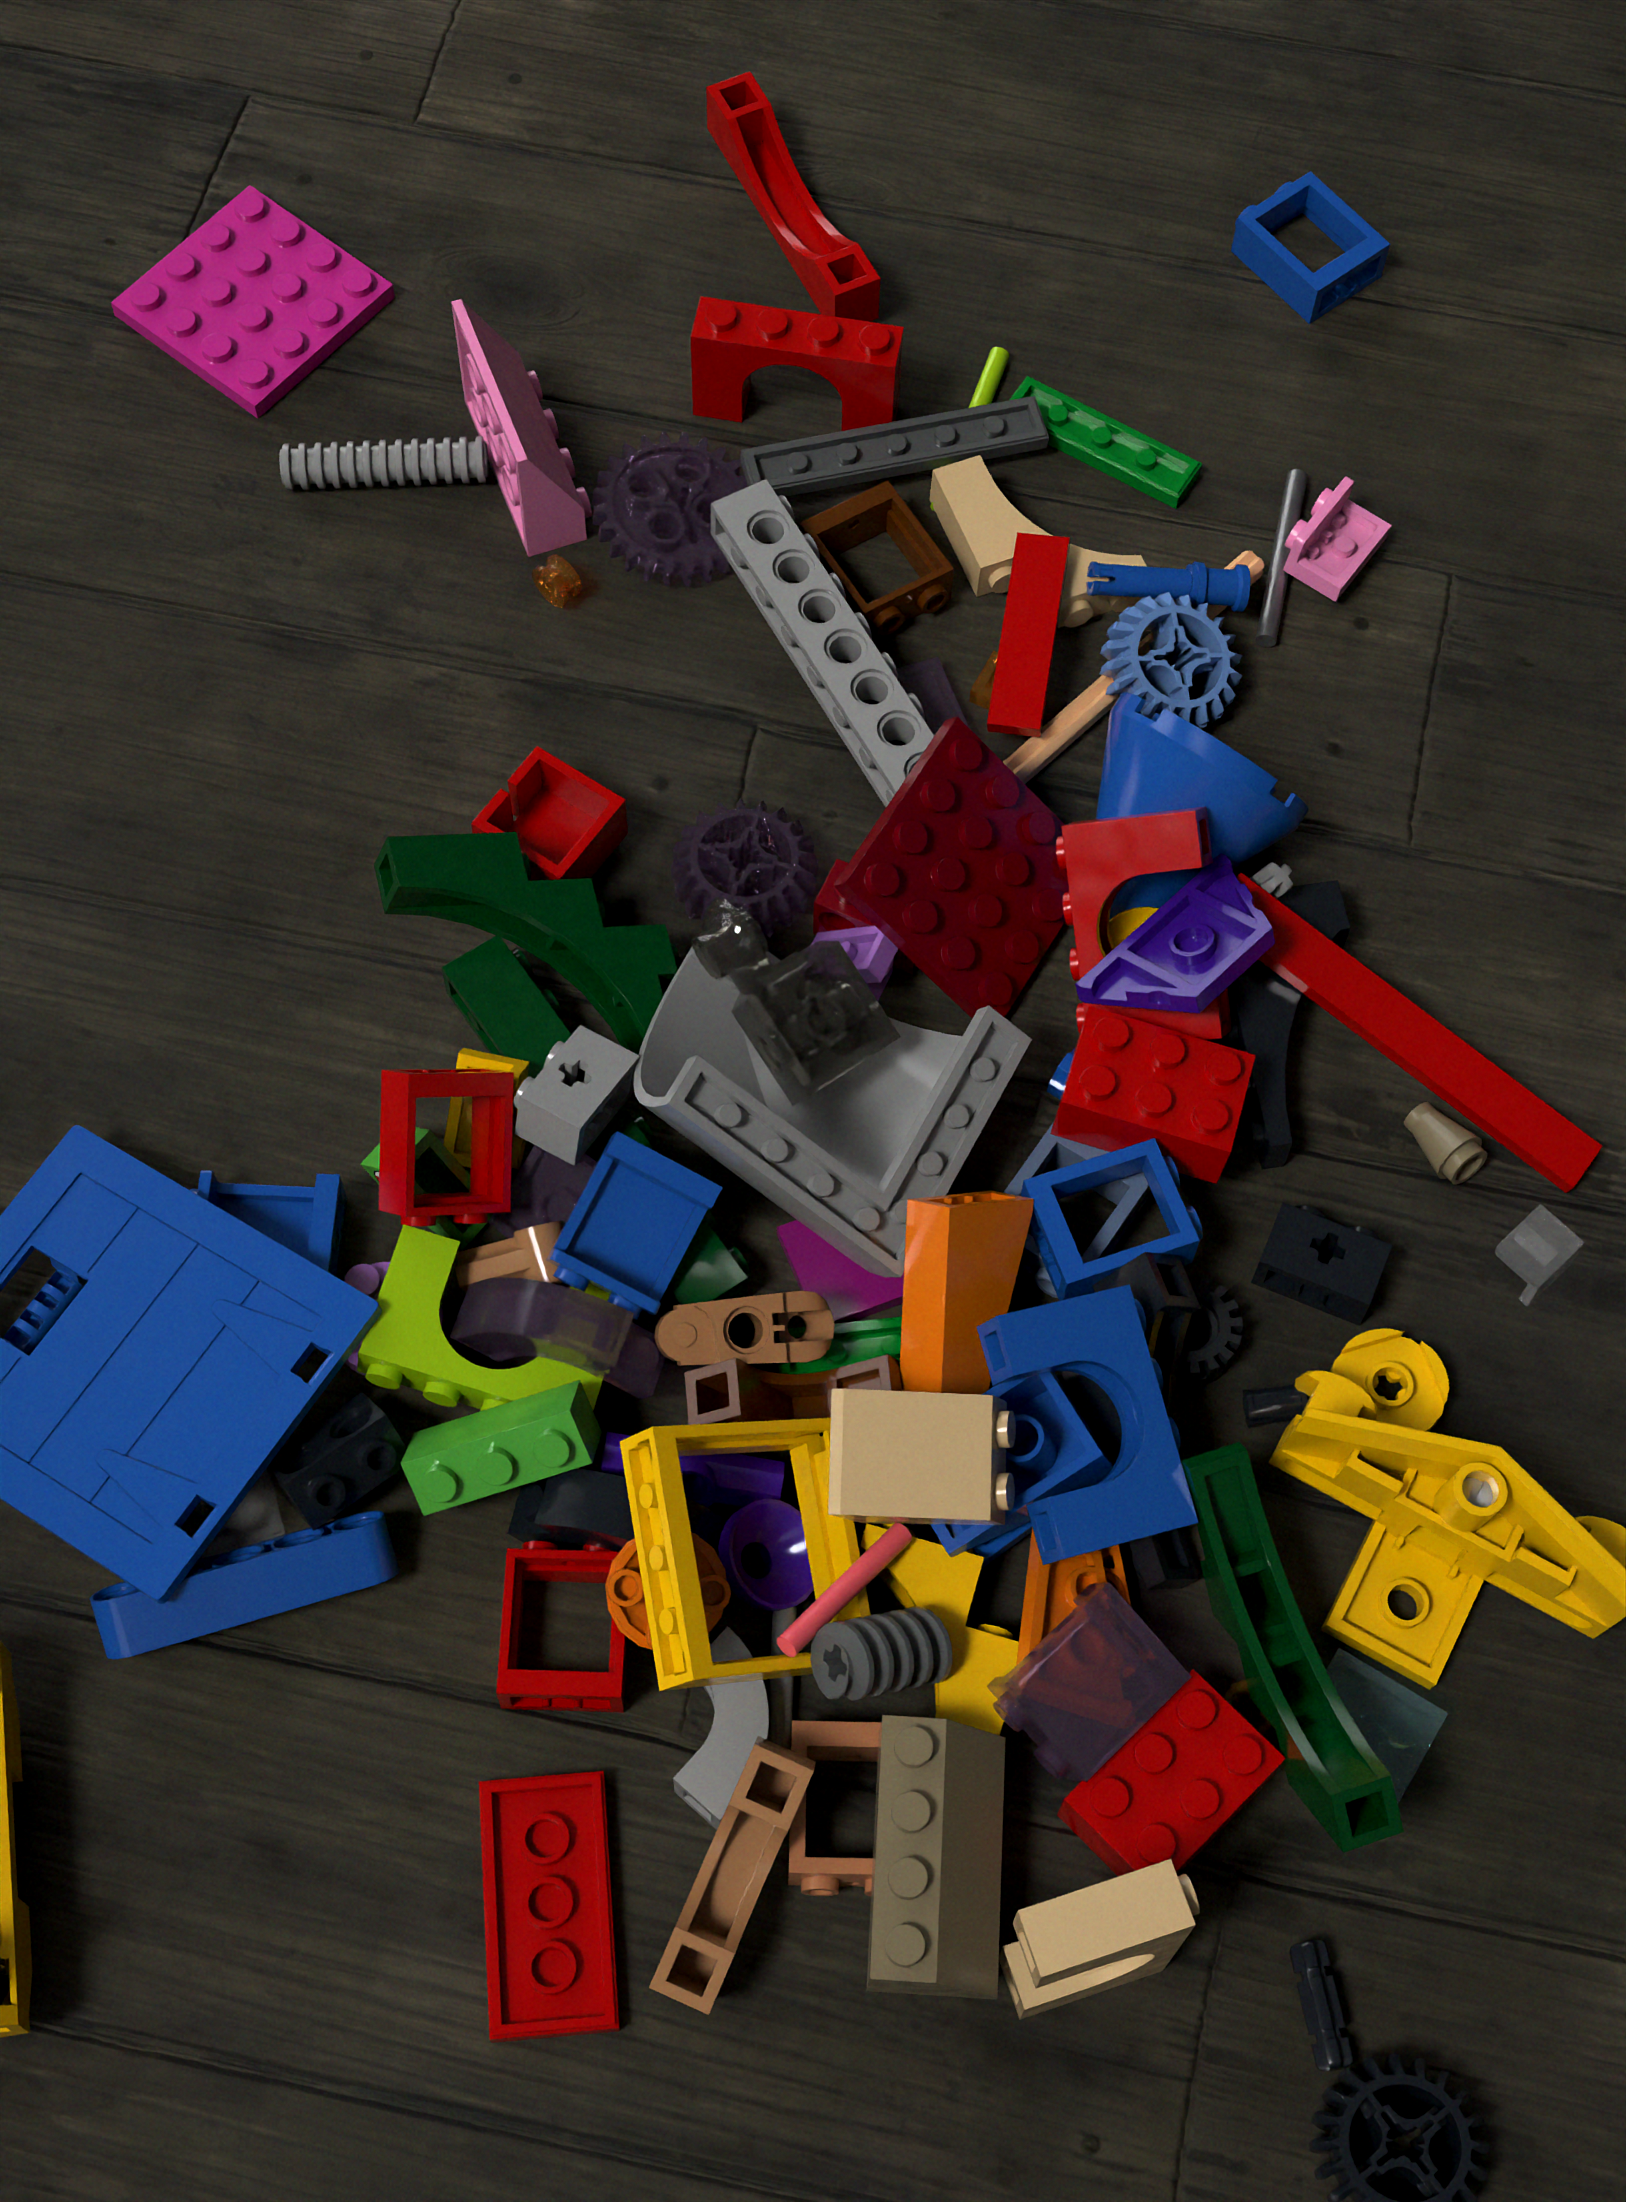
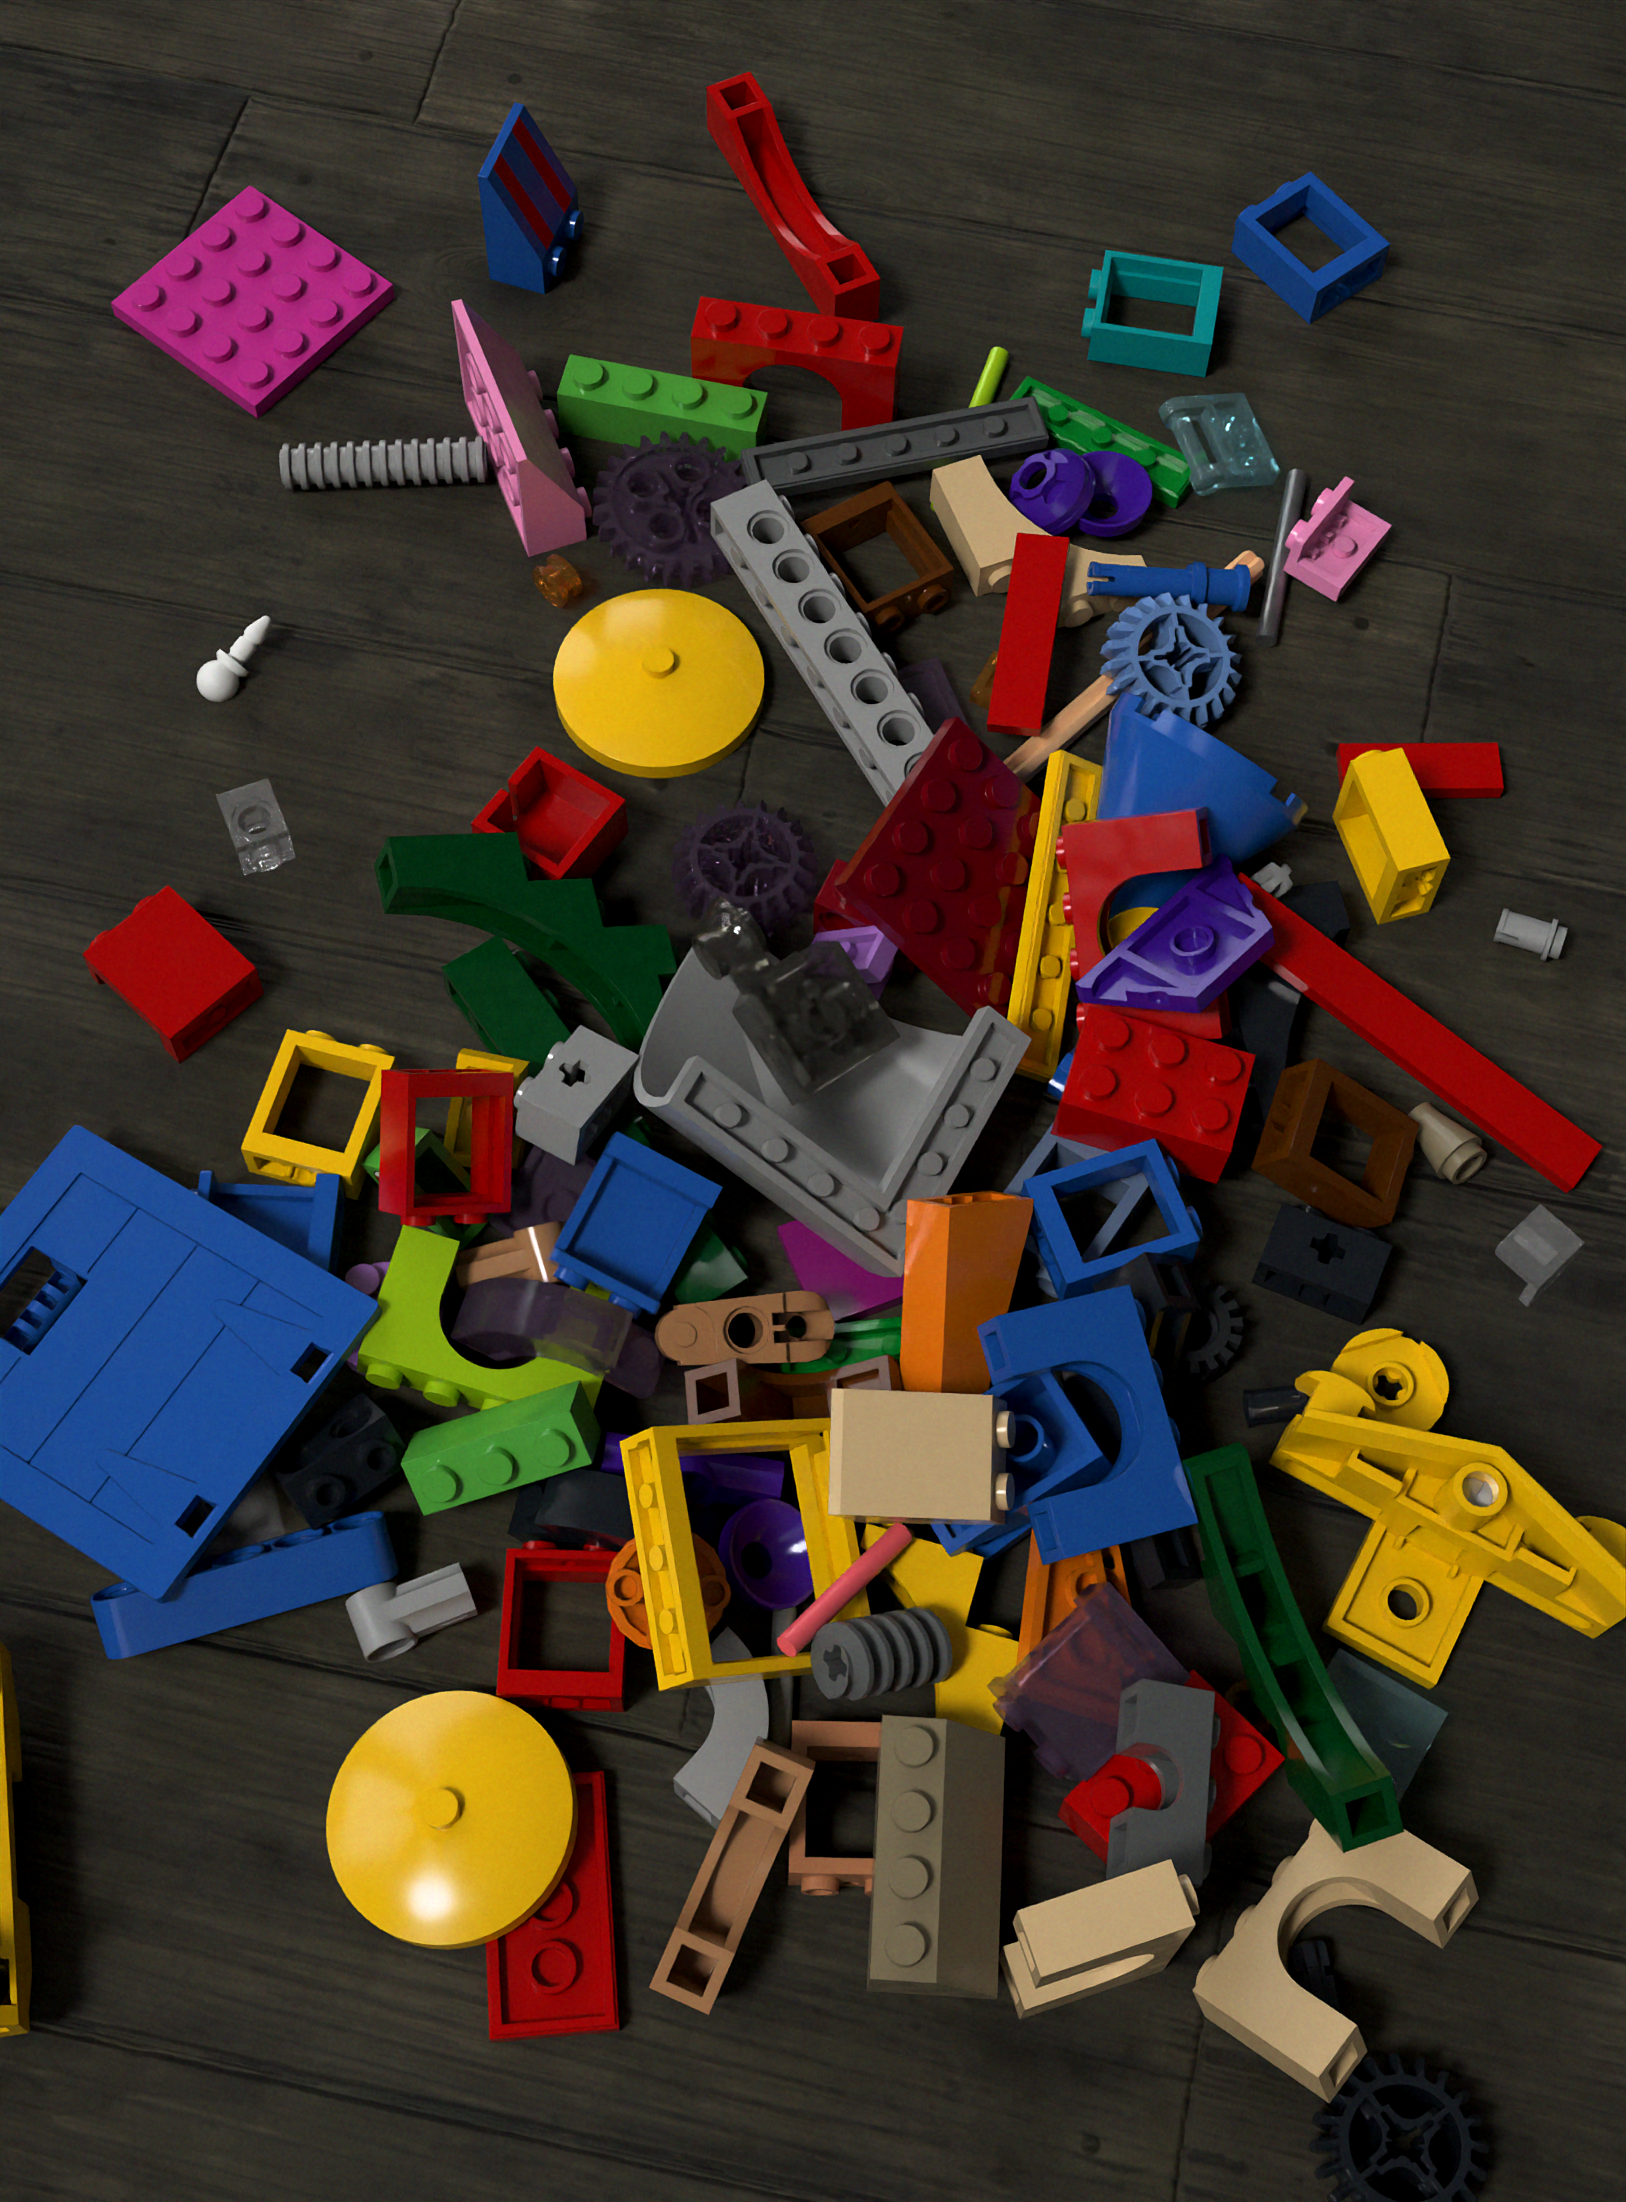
none -> red panel [82,885,264,1064]
none -> white bar [196,616,271,702]
none -> clear brick [216,778,296,875]
none -> yellow window [241,1029,398,1200]
none -> yellow dish [326,1691,578,1950]
none -> light grey piece [345,1562,478,1663]
none -> blue slope [478,102,584,295]
none -> yellow dish [553,589,764,778]
none -> bright green brick [557,354,768,468]
none -> dark purple piece [1007,448,1095,536]
none -> yellow tile [1007,750,1102,1083]
none -> dark purple piece [1073,451,1153,537]
none -> teal window [1081,250,1224,377]
none -> dark grey arch [1106,1678,1220,1889]
none -> clear light blue plate [1158,393,1280,496]
none -> tan arch [1192,1818,1479,2103]
none -> reddish brown window [1251,1057,1420,1229]
none -> yellow window [1332,748,1451,925]
none -> red tile [1336,743,1504,798]
none -> light grey pin [1493,908,1568,961]

